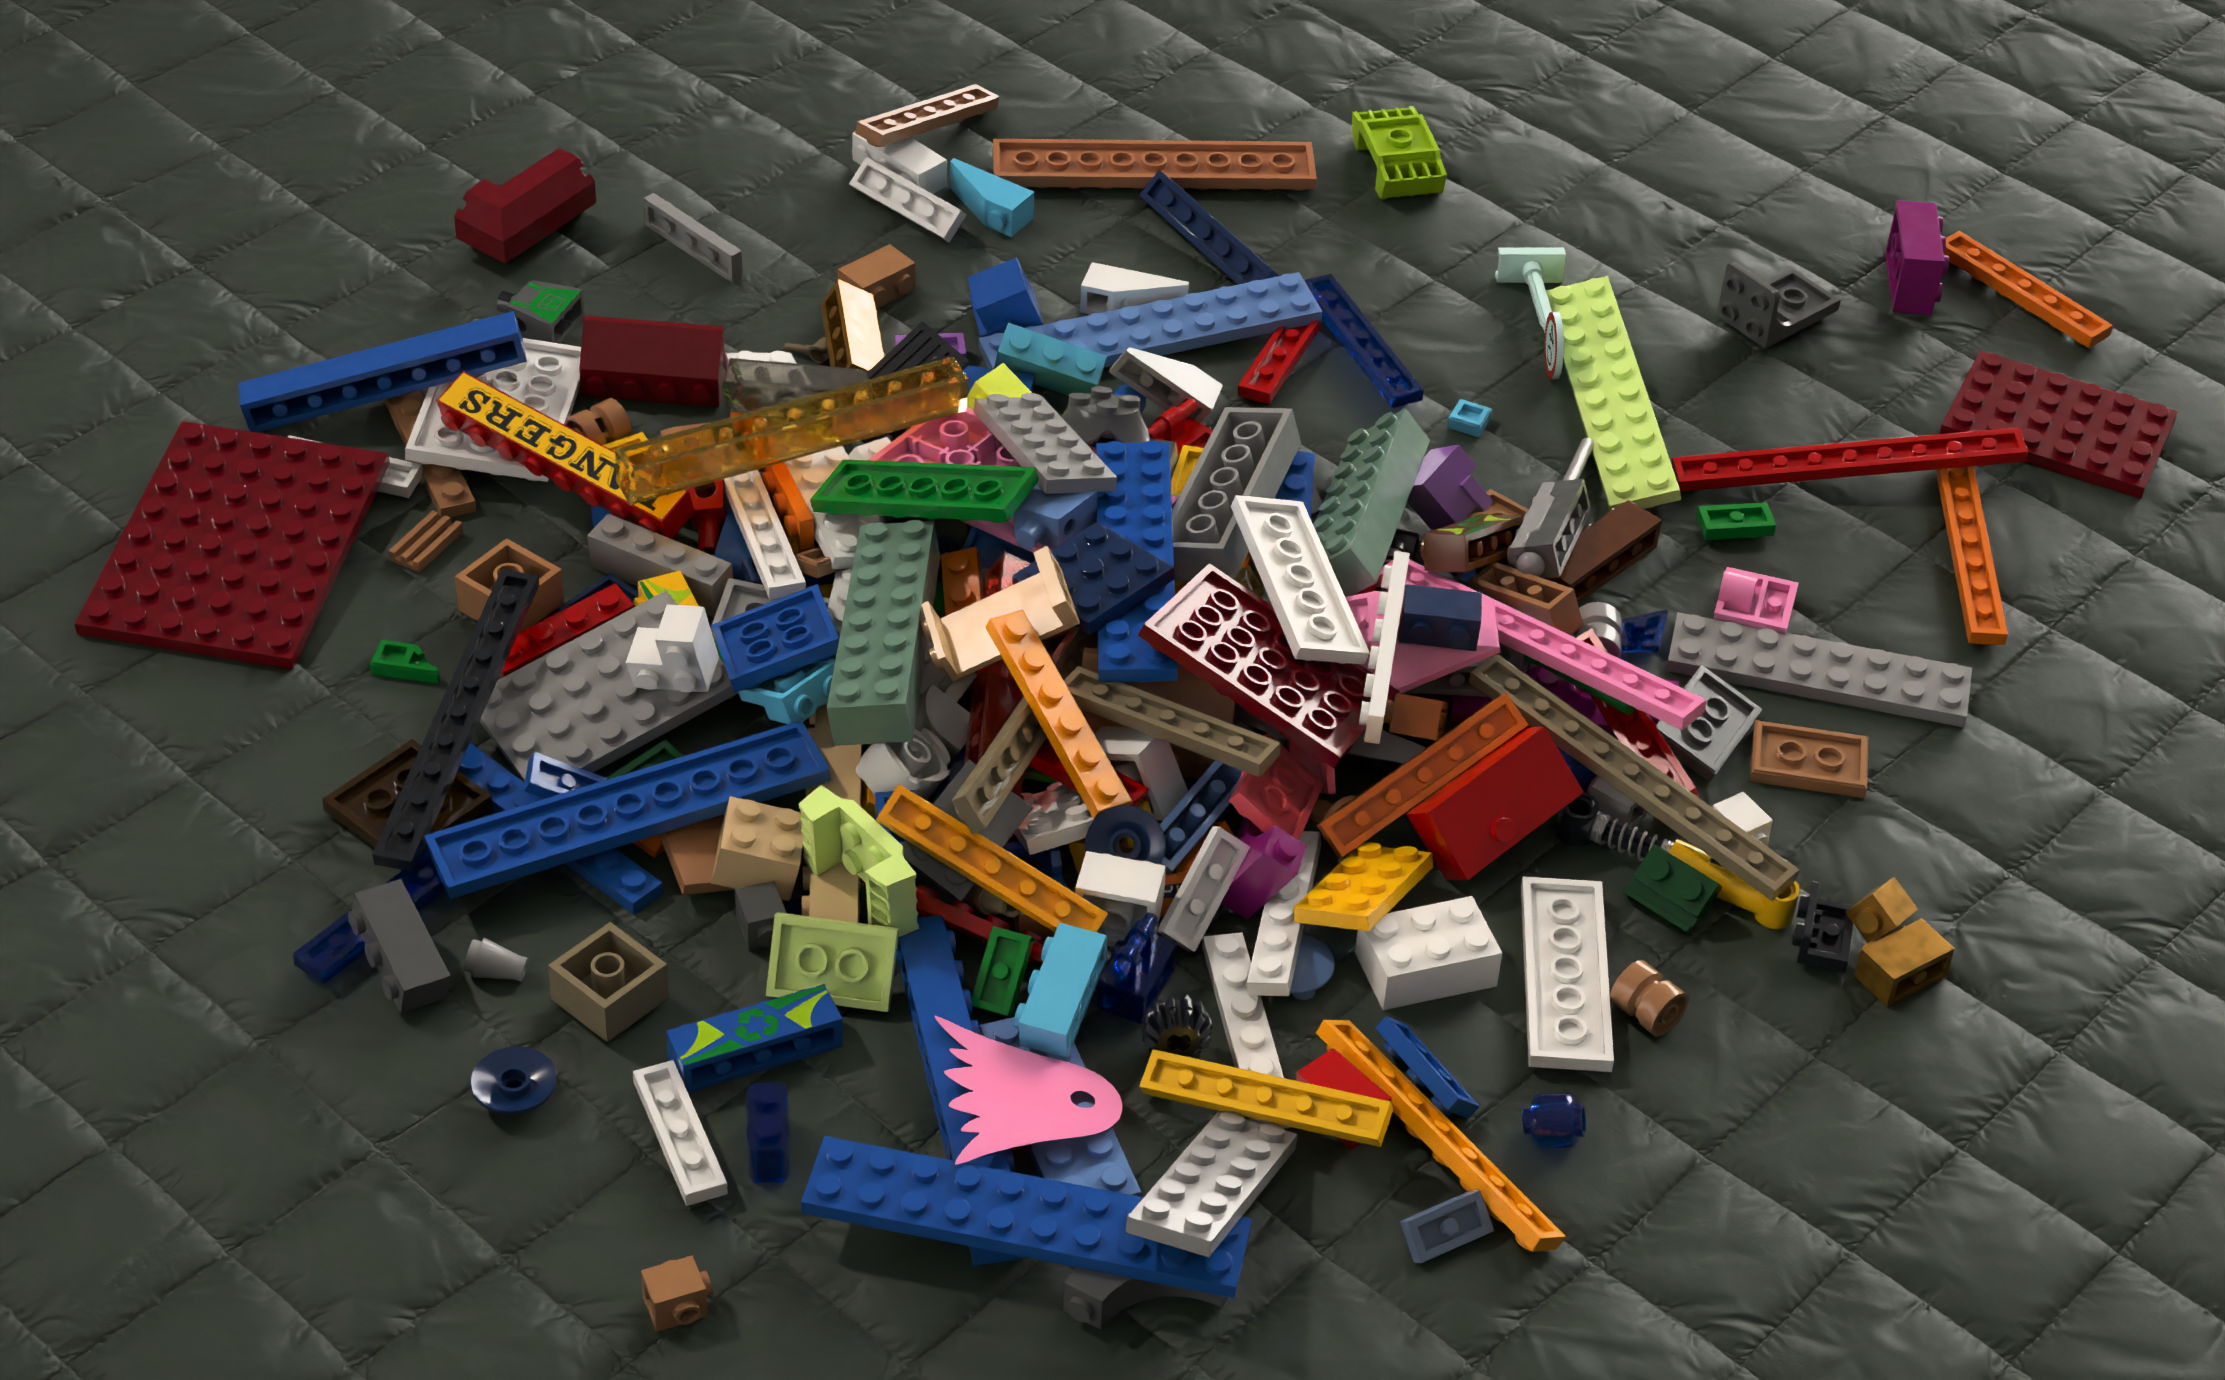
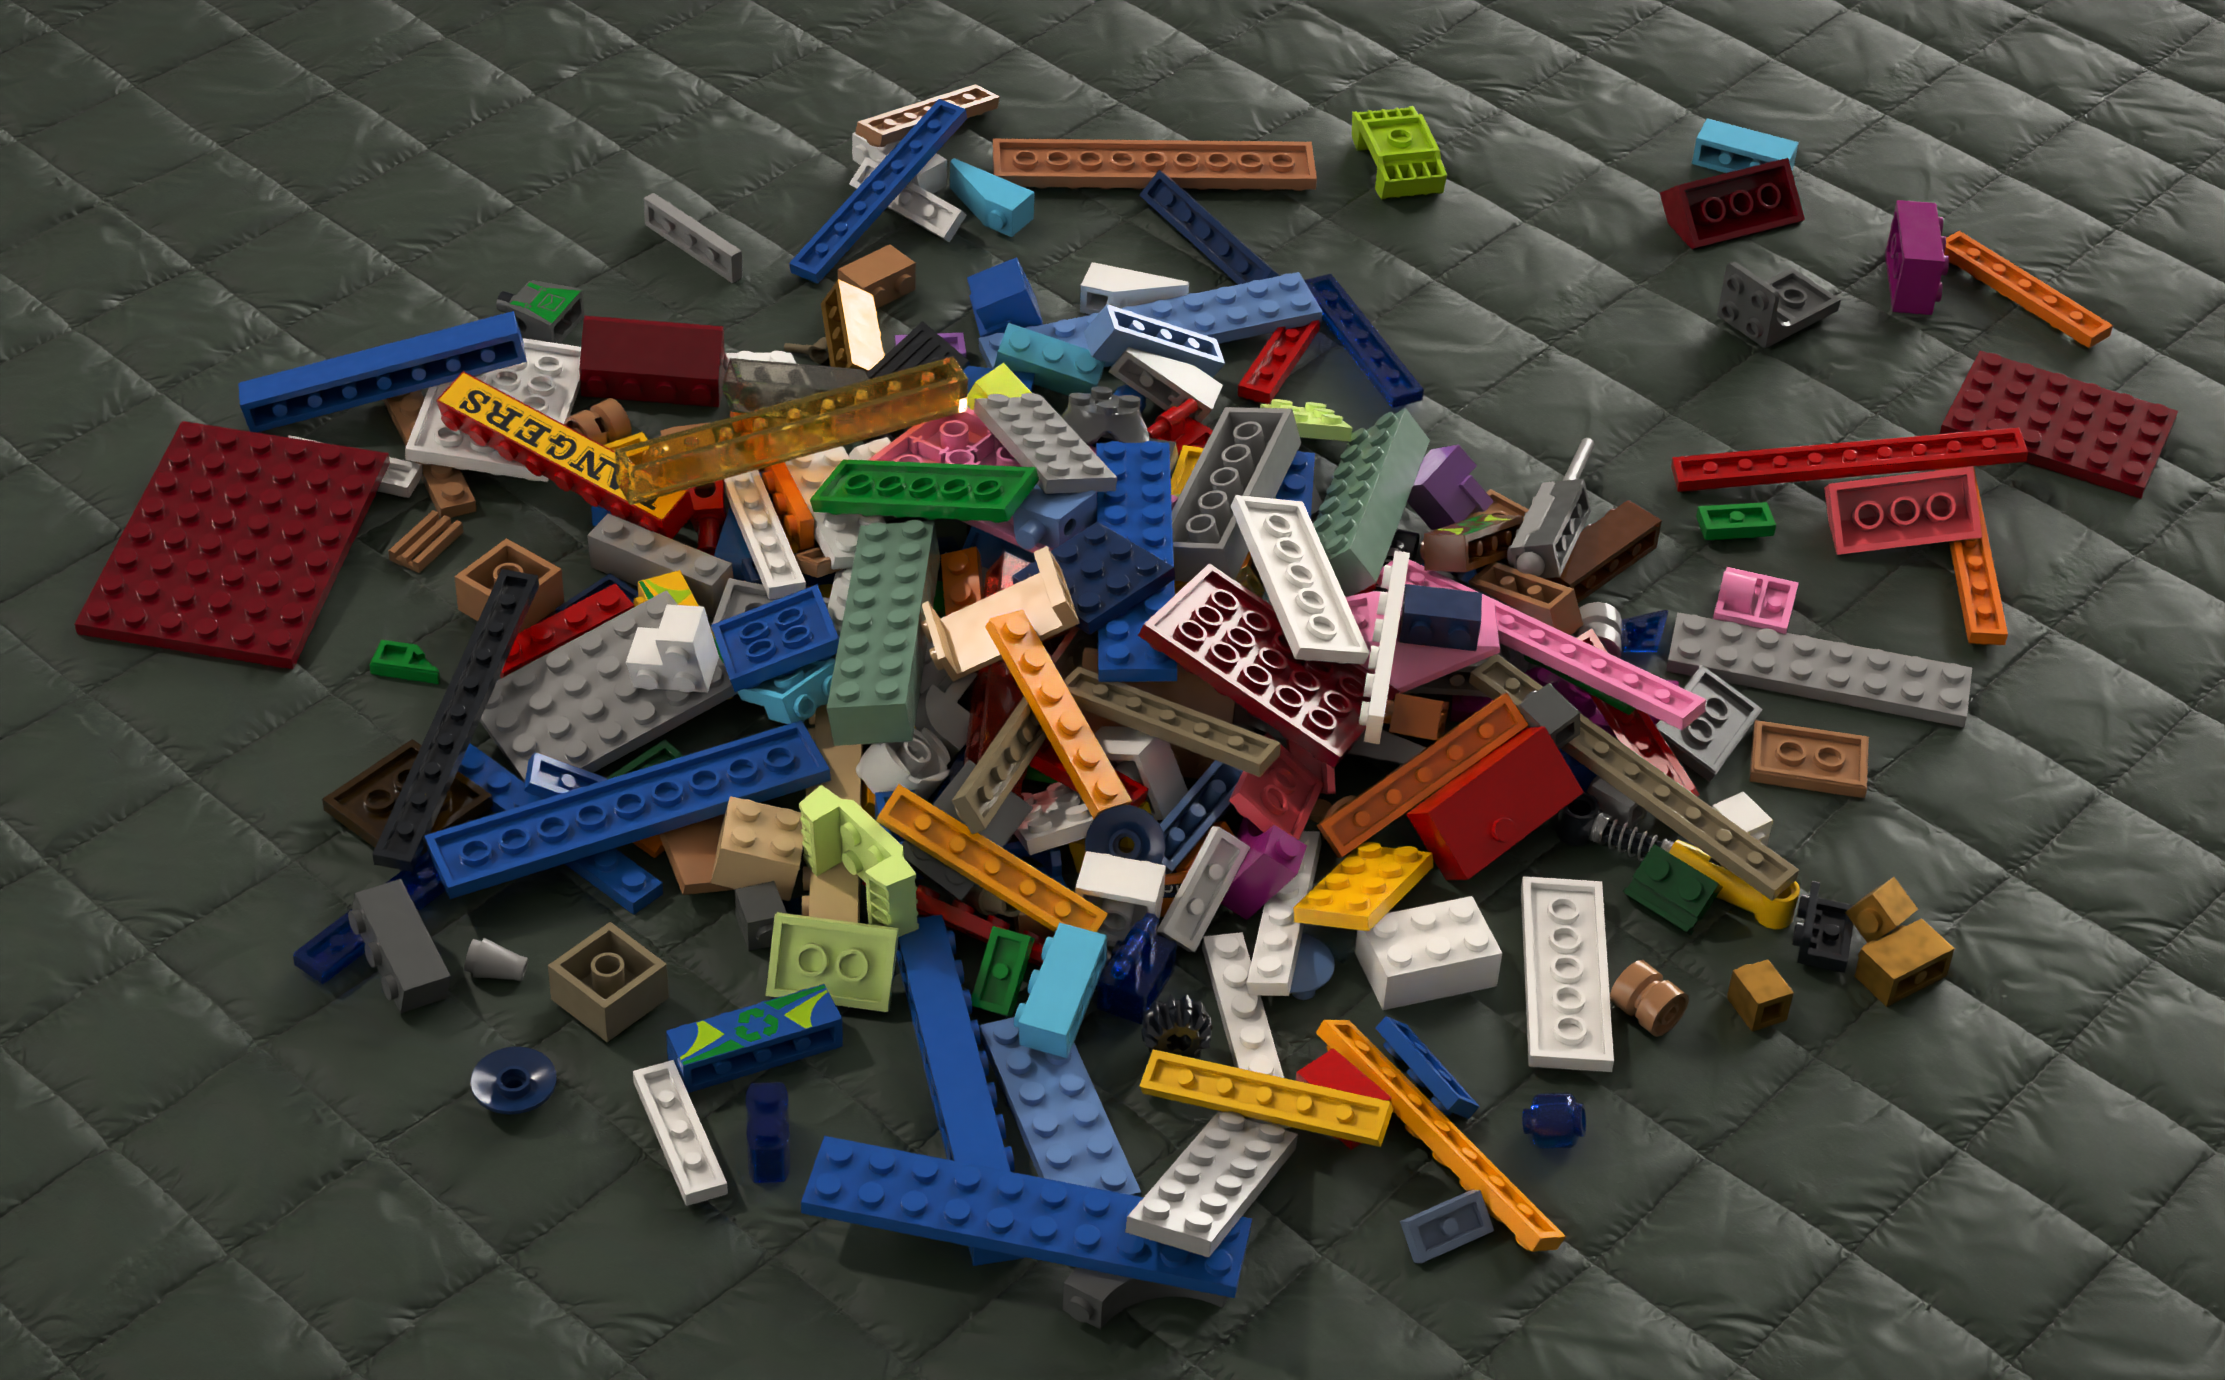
dark red brick [454,148,597,264] -> none
medium nougat brick [641,1255,713,1332] -> none
bright pink piece [935,1016,1122,1165] -> none
medium azure tile [1447,399,1492,437] -> none
light aqua piece [1495,248,1566,379] -> none
yellowish green plate [1546,276,1681,509] -> none
none -> blue plate [789,99,967,284]
none -> medium blue brick [1084,304,1225,378]
none -> yellowish green plate [1260,399,1353,442]
none -> dark grey brick [1519,683,1580,749]
none -> dark red slope [1660,158,1805,249]
none -> medium azure brick [1692,118,1799,173]
none -> pearl gold brick [1727,959,1794,1032]
none -> coral slope [1824,466,1982,555]

